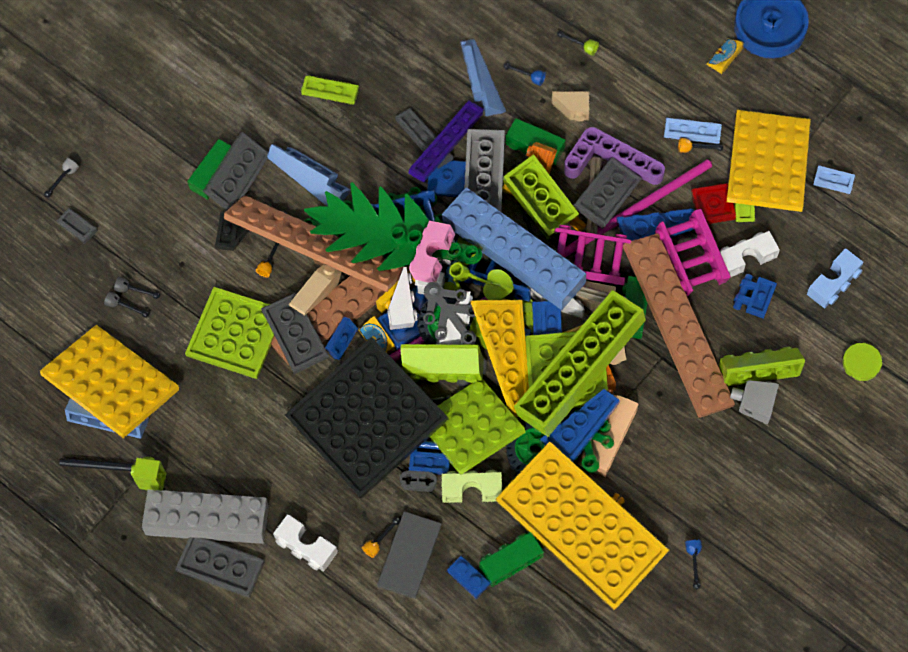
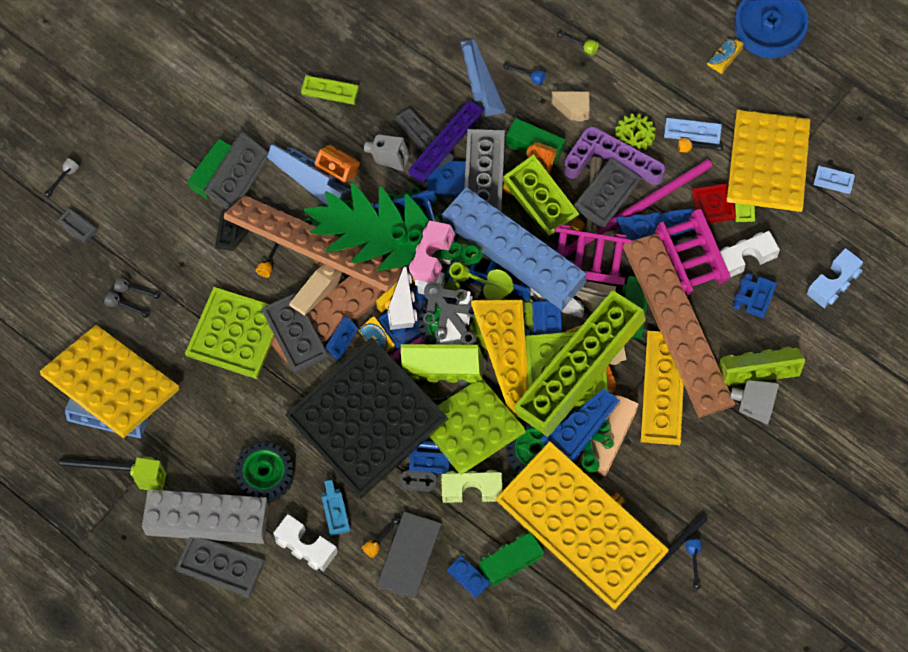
lime tile [842,343,882,381] -> none
none -> wheel [235,442,294,502]
none -> orange brick [315,145,360,182]
none -> dark azure hinge [322,480,350,536]
none -> light grey torso [364,135,410,171]
none -> lime gear [615,114,655,151]
none -> yellow plate [641,331,684,445]
none -> black bar [649,514,707,575]

